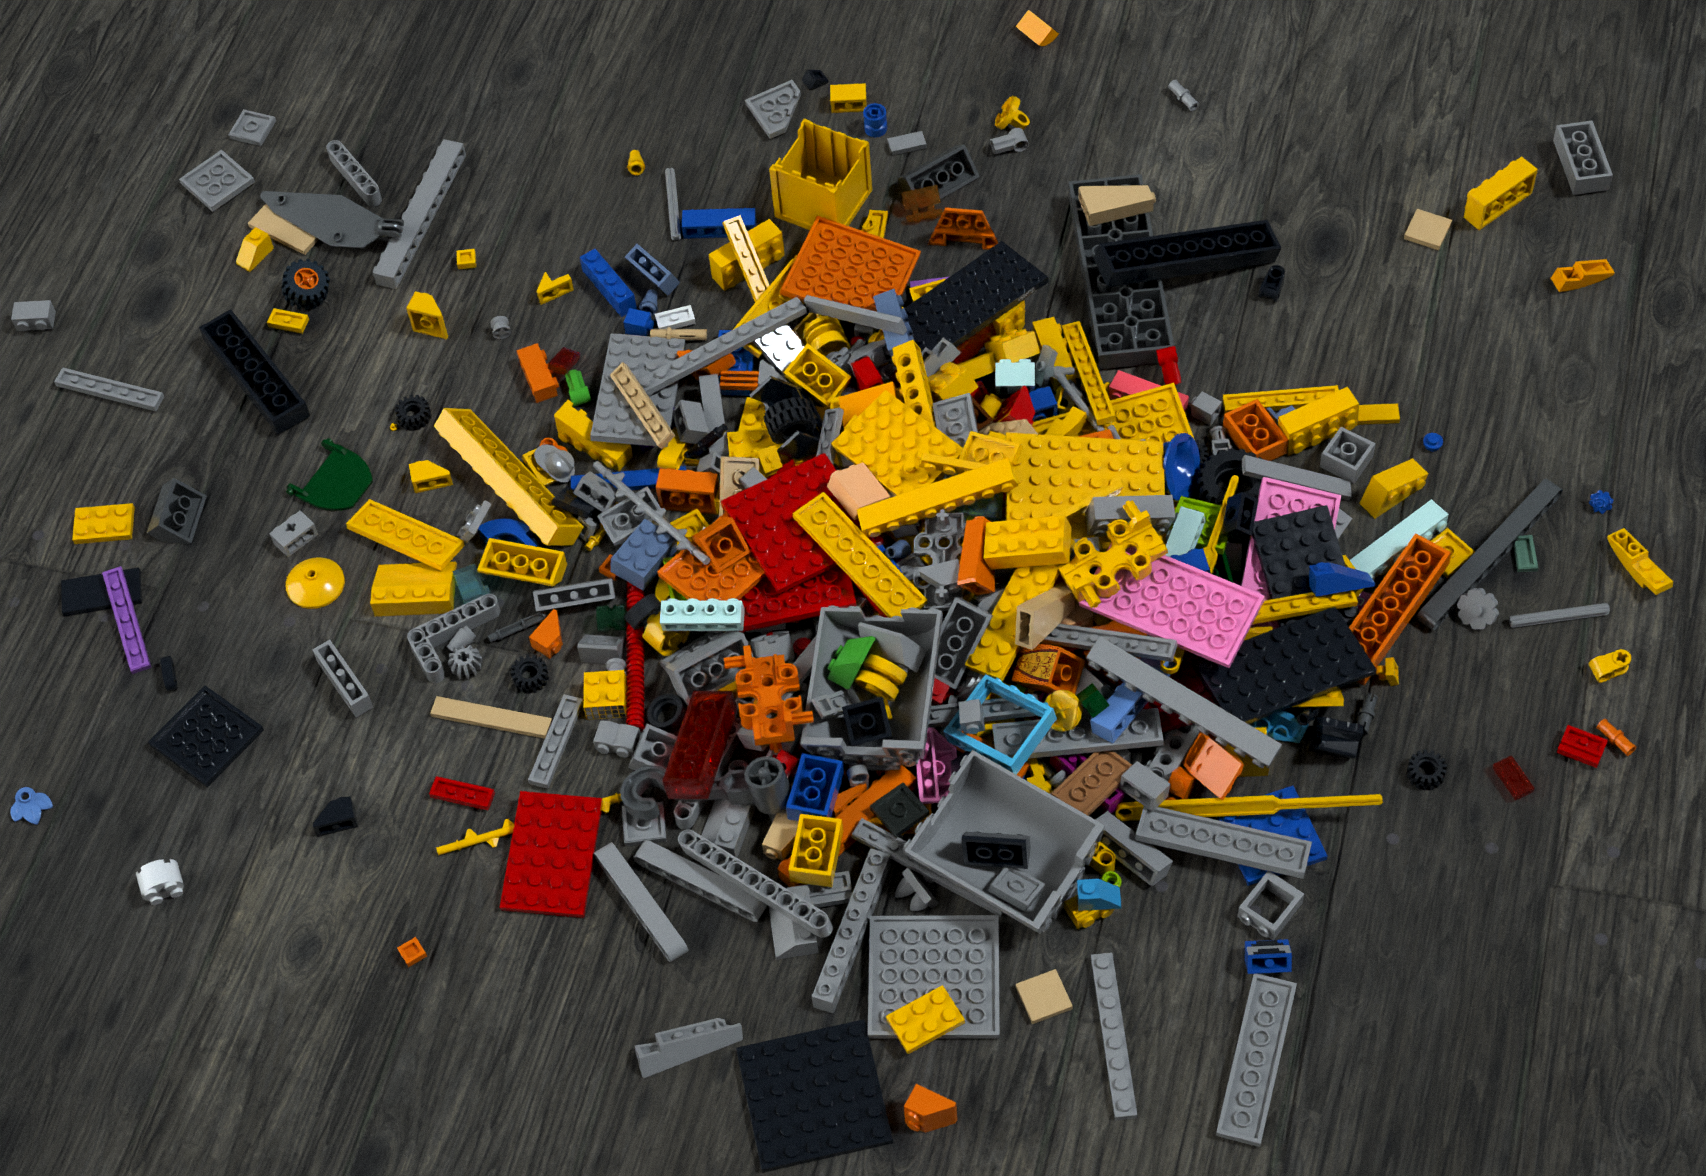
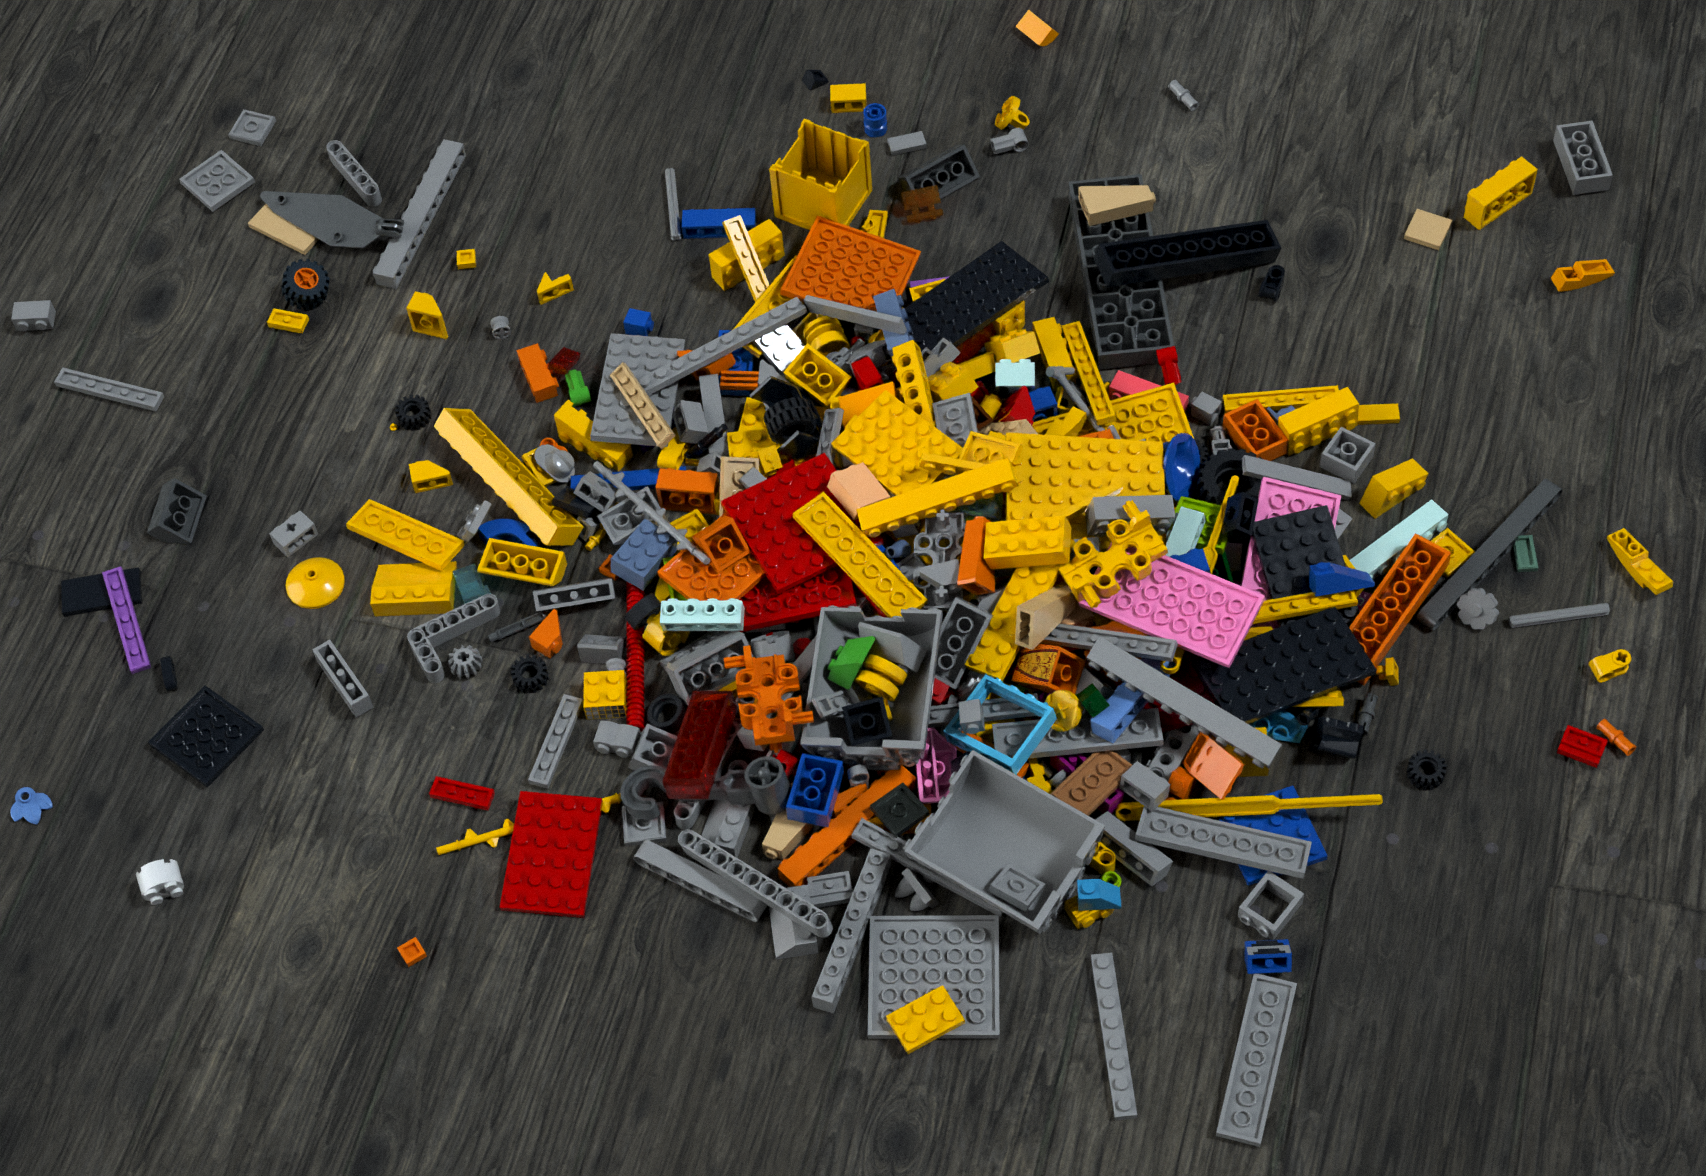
yellow plate [72,503,135,544] -> none
black brick [199,309,310,435] -> none
yellow slope [236,227,274,272] -> none
dark green piece [286,438,373,511] -> none
black slope [313,796,358,837] -> none
tan tile [430,696,553,739] -> none
light grey cone [446,625,476,653] -> none
blue brick [580,249,637,317] -> none
light grey beam [593,842,689,963] -> none
clear green wheel [596,604,627,632] -> none
sand blue brick [625,244,680,296] -> none
yellow cone [627,150,645,175] -> none
light grey wedge [635,1018,743,1078] -> none
sand blue cone [639,290,658,316] -> none
tan pin [650,327,707,341] -> none
white plate [655,305,696,329] -> none
black plate [736,1019,893,1173] -> none
light grey plate [745,80,801,139] -> none
yellow brick [788,814,843,887] -> none
orange slope [904,1084,957,1133] -> none
orange wedge [928,207,998,250] -> none
black slope [962,831,1031,869] -> none
tan tile [1016,969,1073,1024] -> none
light grey plate [1035,345,1058,388] -> none
blue plate [1423,433,1443,452] -> none
clear red plate [1492,755,1535,801] -> none
blue plant [1589,490,1614,514] -> none

